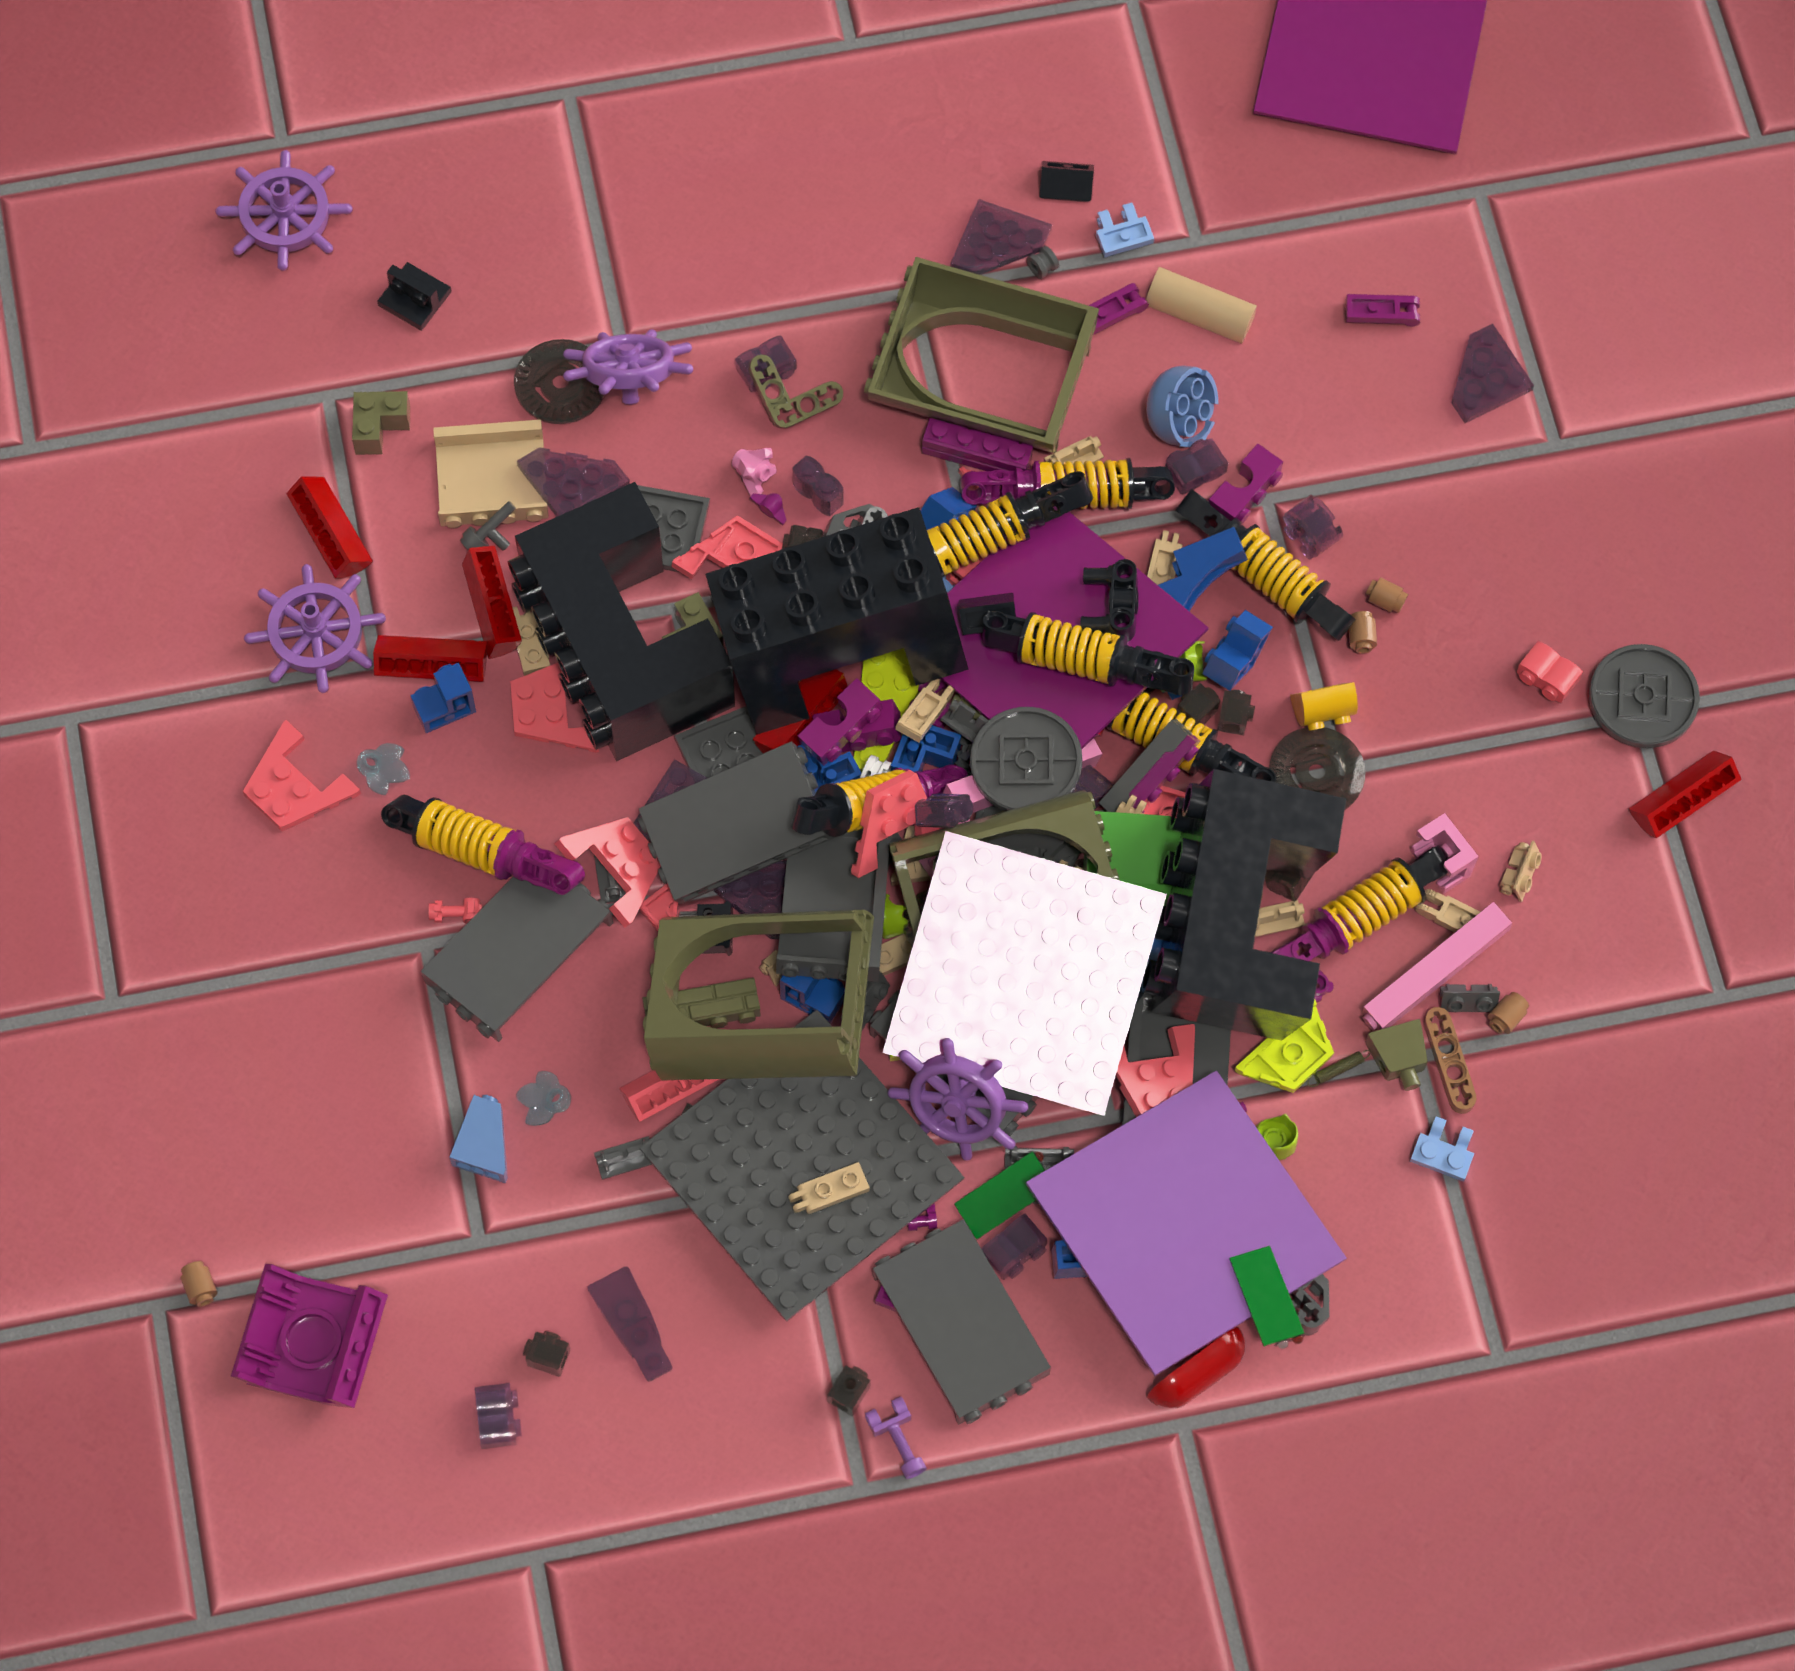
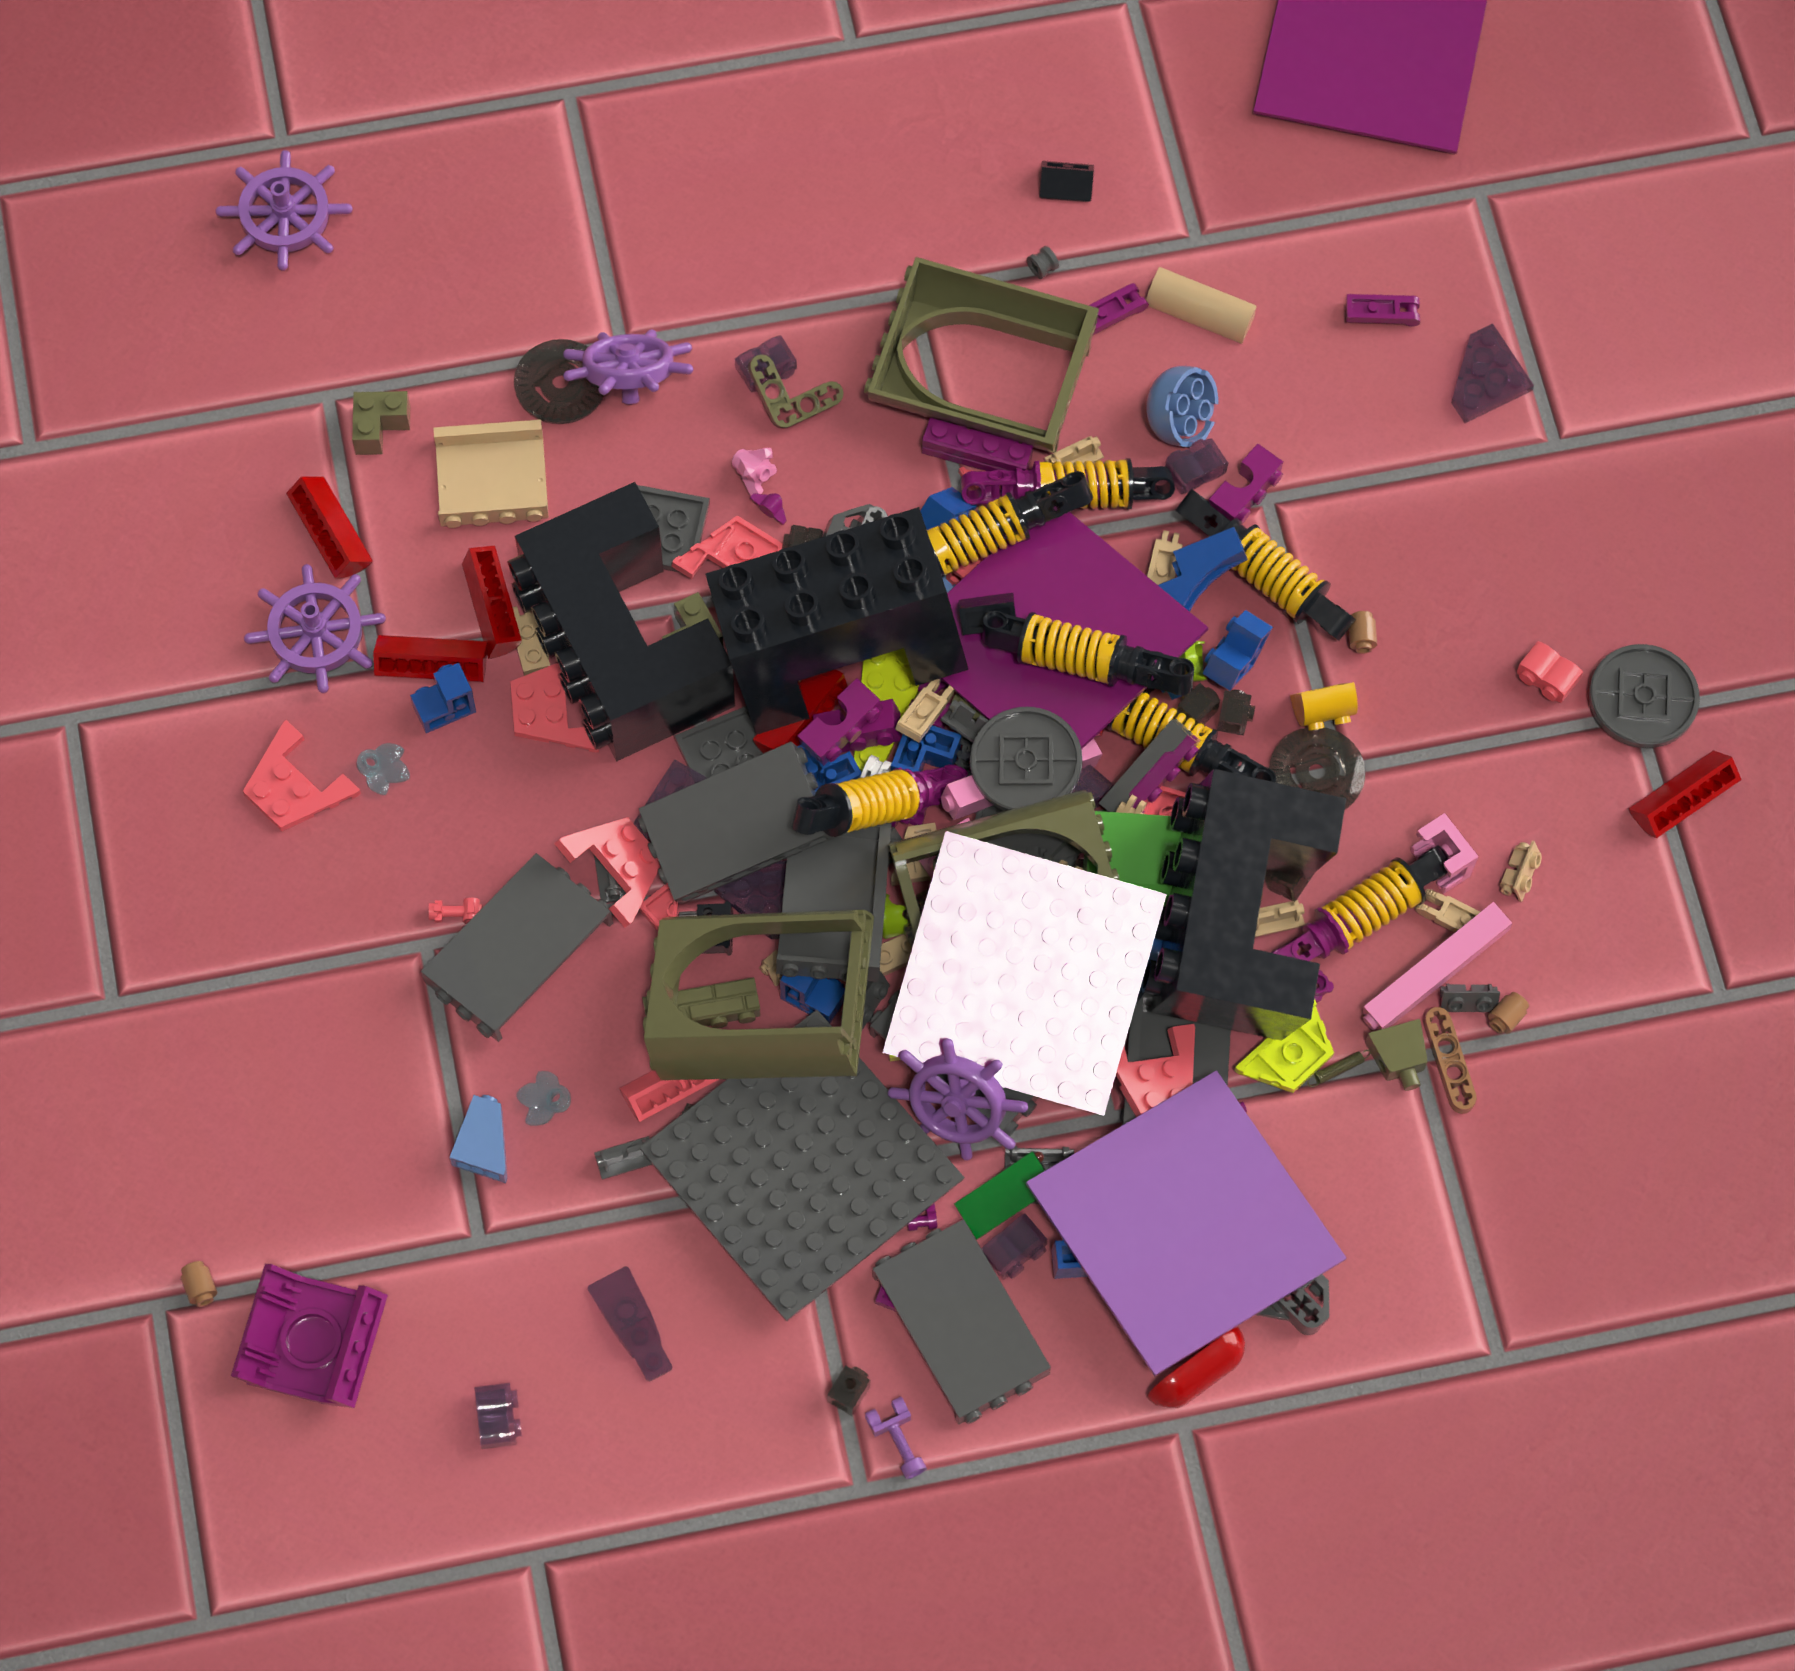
black bracket [377,262,452,331] -> none
piece [381,795,585,895] -> none
dark grey piece [460,501,516,551] -> none
clear purple plate [517,447,630,517] -> none
clear smoke brick [523,1331,570,1377] -> none
tan hinge [788,1162,870,1214] -> none
clear purple brick [792,456,844,516] -> none
coral wing [851,770,940,878] -> none
clear purple brick [915,793,973,828] -> none
clear purple plate [951,199,1052,275] -> none
black piece [1080,559,1139,642] -> none
light blue plate [1096,202,1154,258] -> none
green piece [1229,1246,1305,1349] -> none
lime hair [1255,1114,1298,1161] -> none
clear purple brick [1283,494,1343,560] -> none
medium nougat brick [1366,577,1408,613] -> none
light blue plate [1410,1116,1474,1182] -> none

